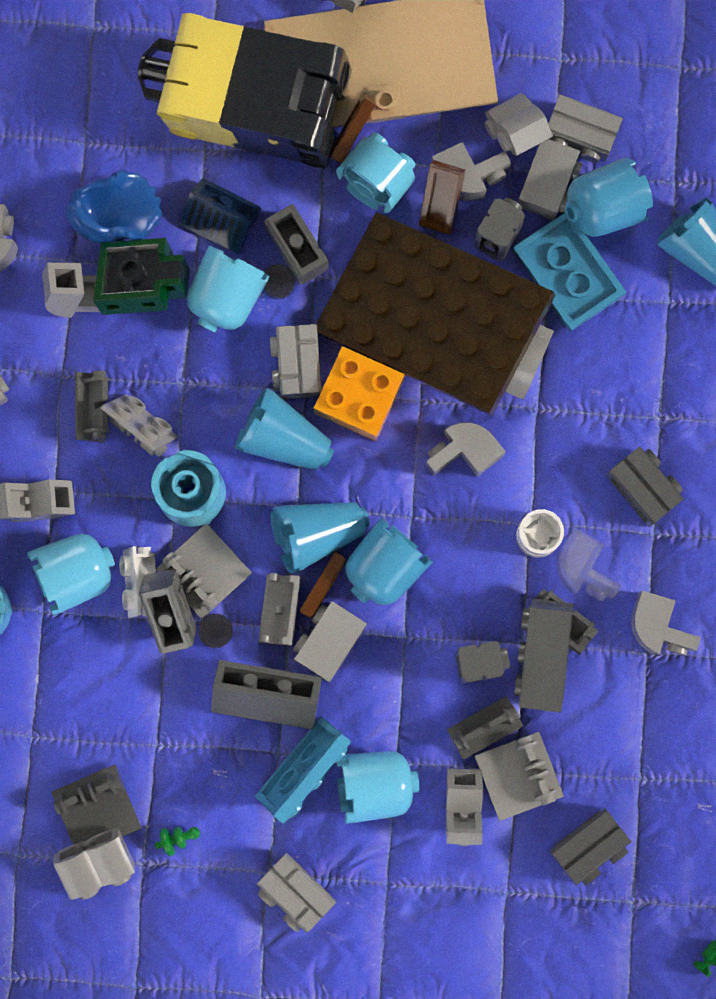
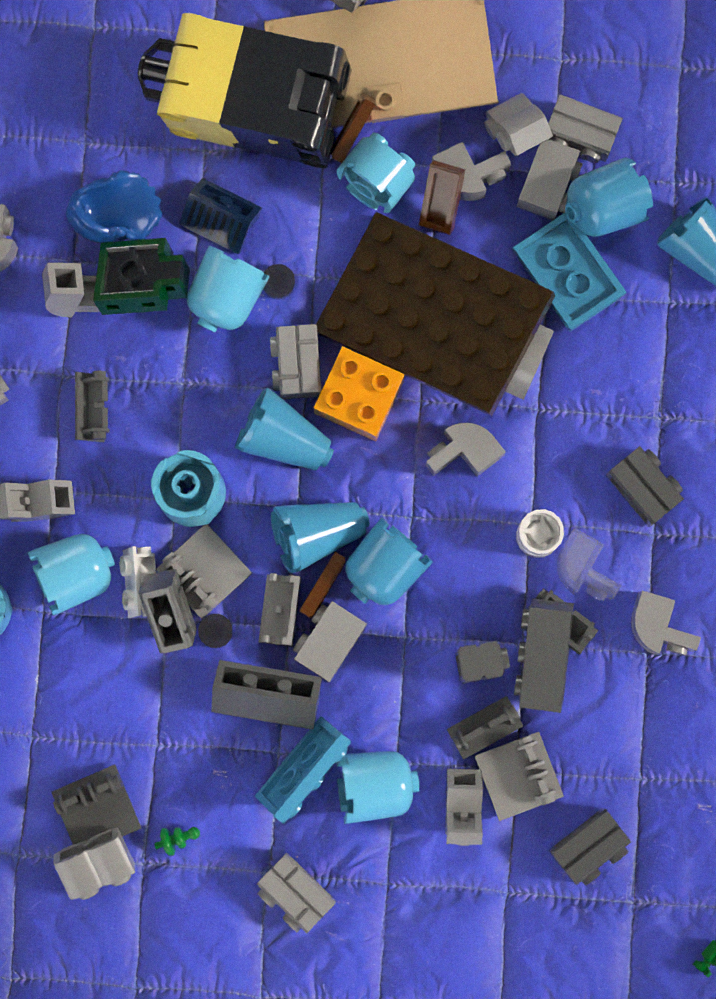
light grey hinge [101,394,178,458] -> none
dark grey brick [264,204,329,286] -> none
dark grey brick [474,198,525,262] -> none

